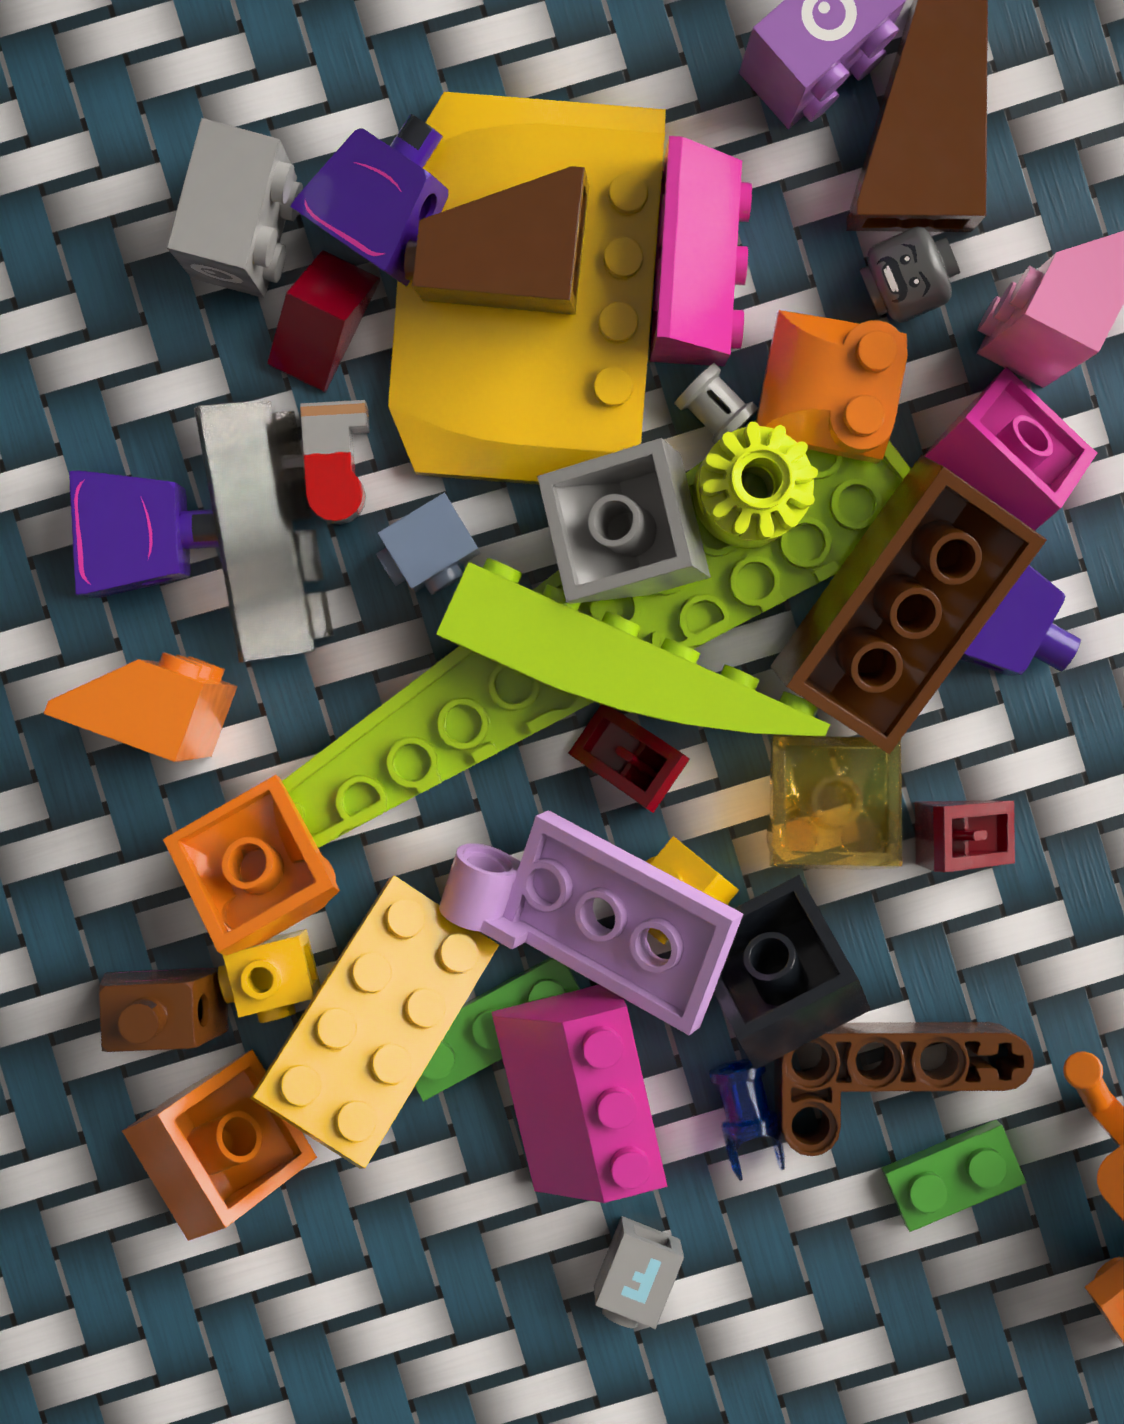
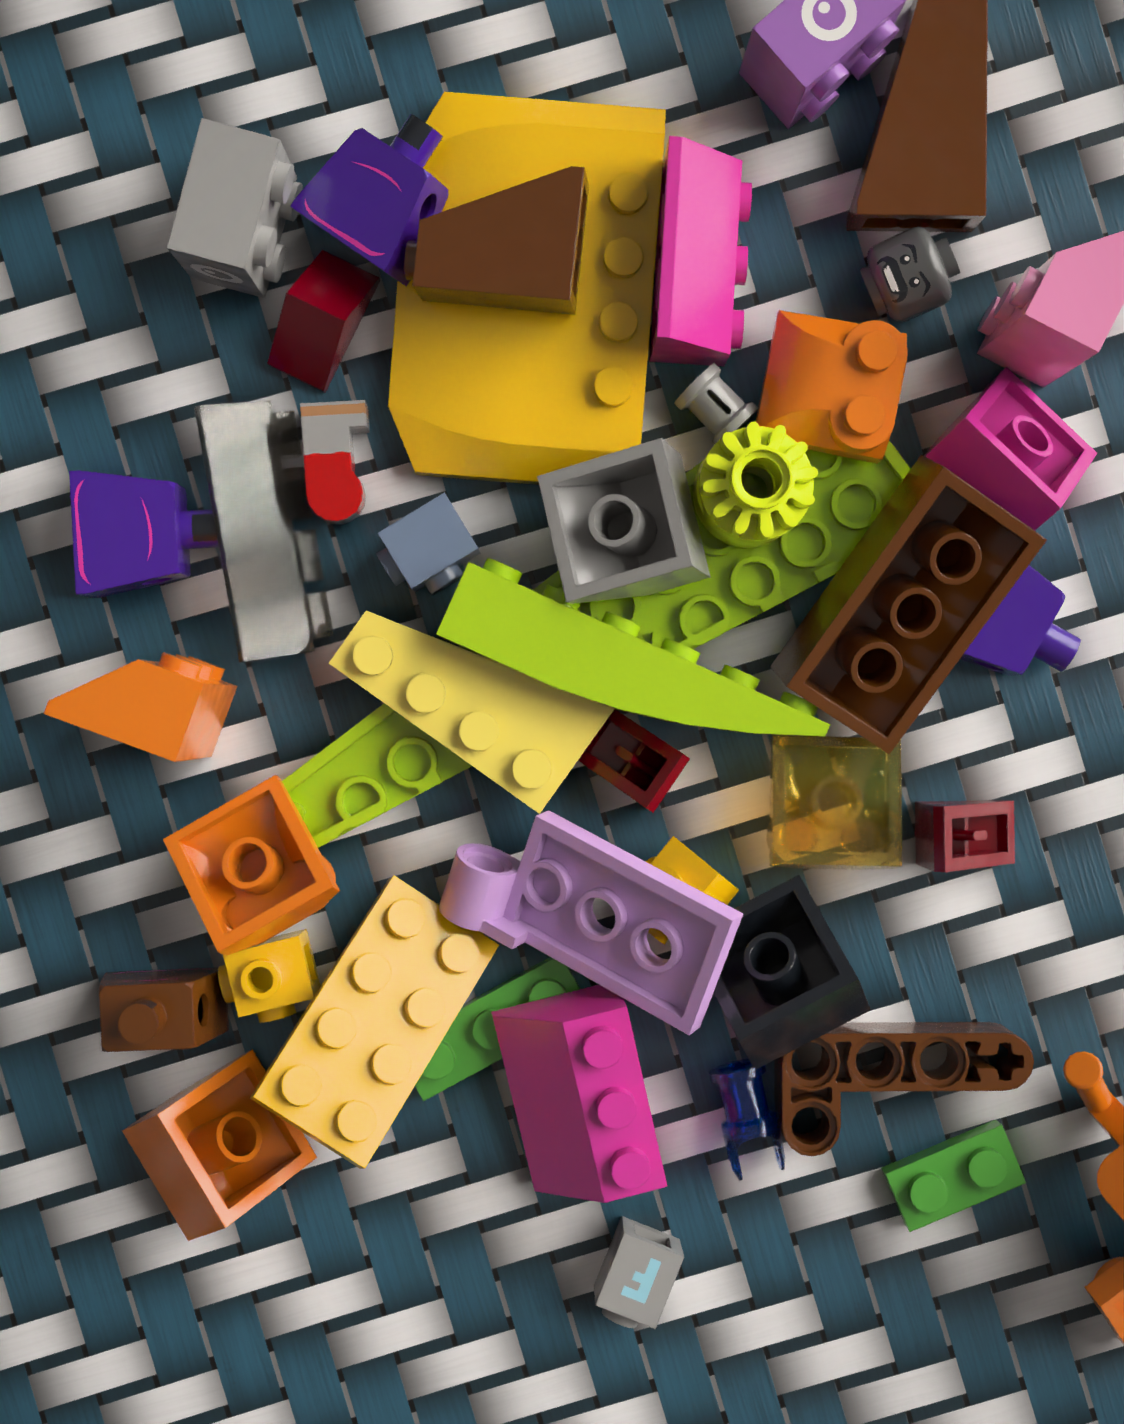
none -> light yellow wing [329,611,615,814]

